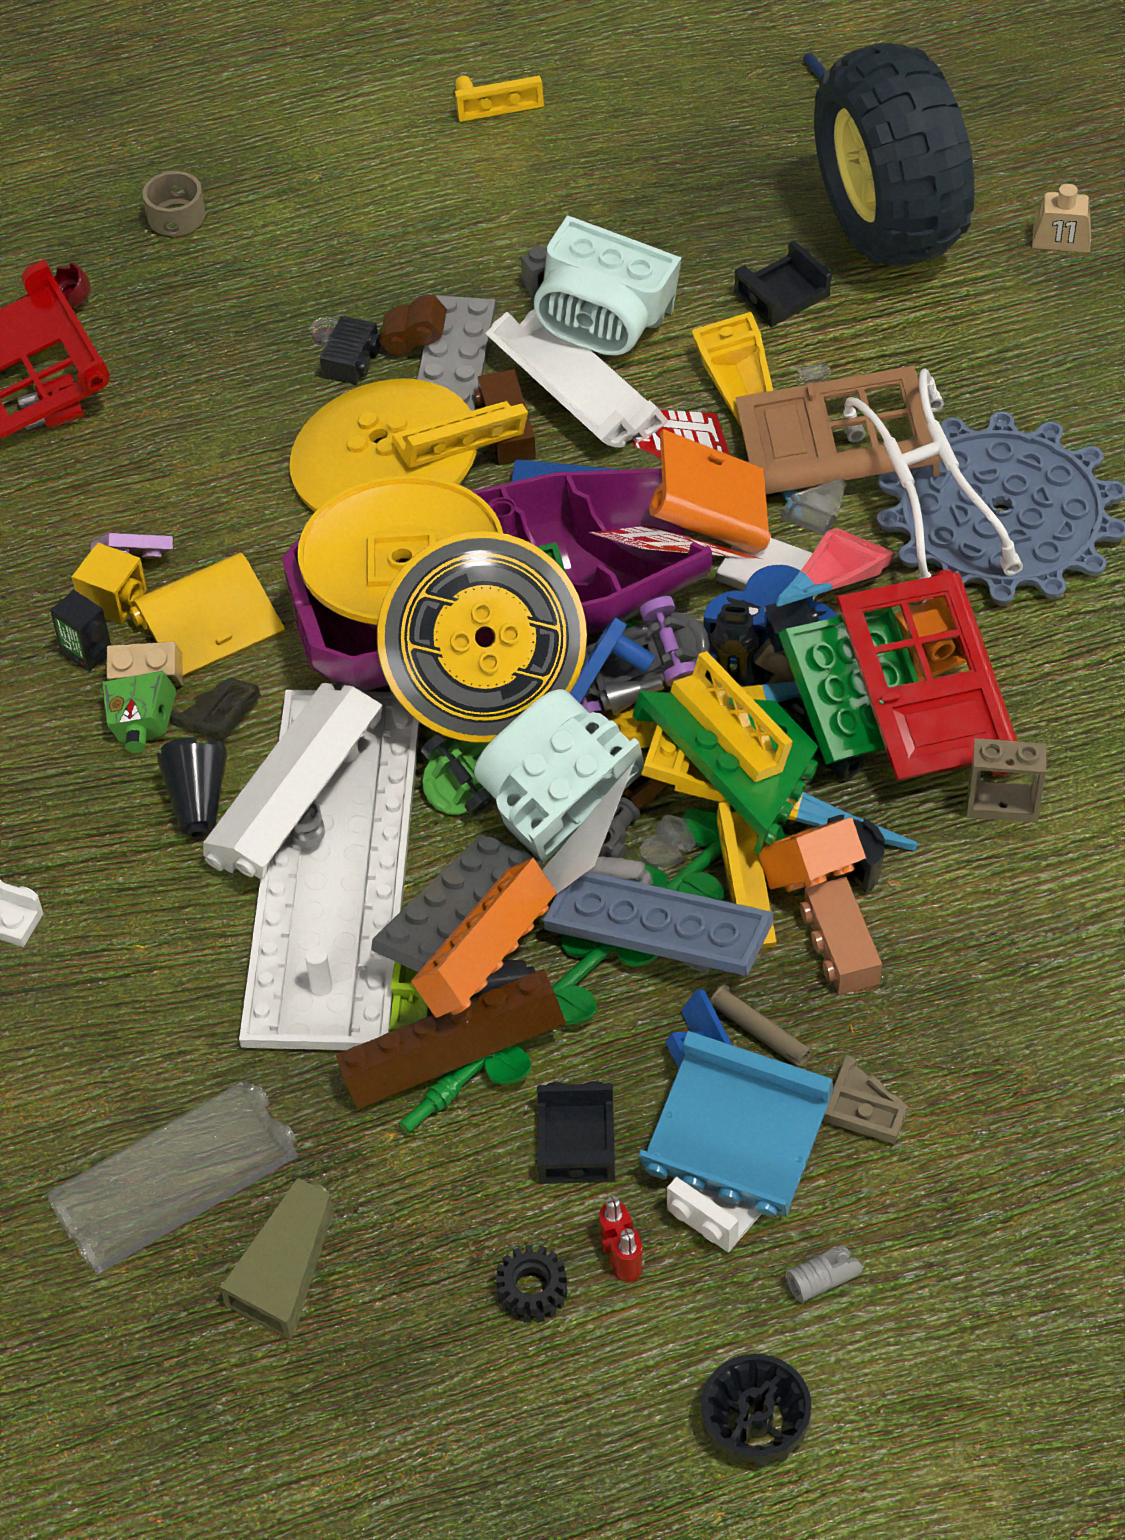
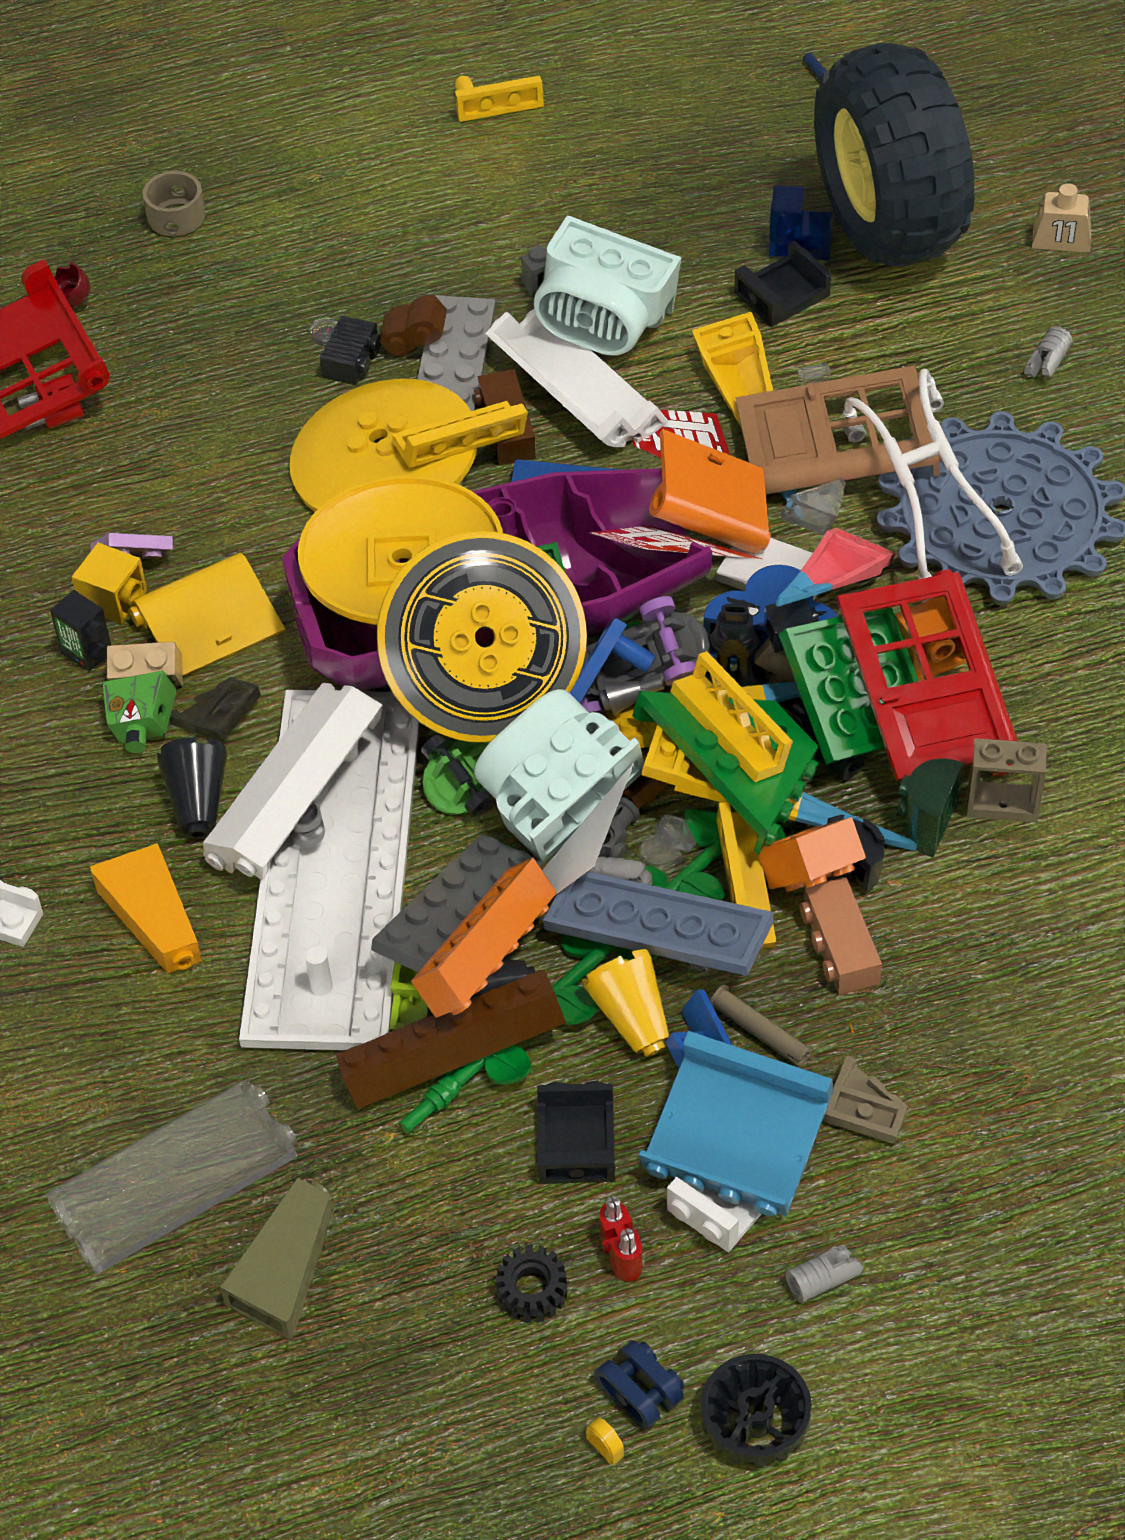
none -> light orange slope [90,843,202,973]
none -> yellow cone [581,949,669,1057]
none -> yellow tile [586,1417,624,1465]
none -> dark blue brick [594,1340,684,1430]
none -> clear blue brick [769,185,834,260]
none -> clear green brick [896,758,963,858]
none -> light grey hinge [1024,326,1073,378]

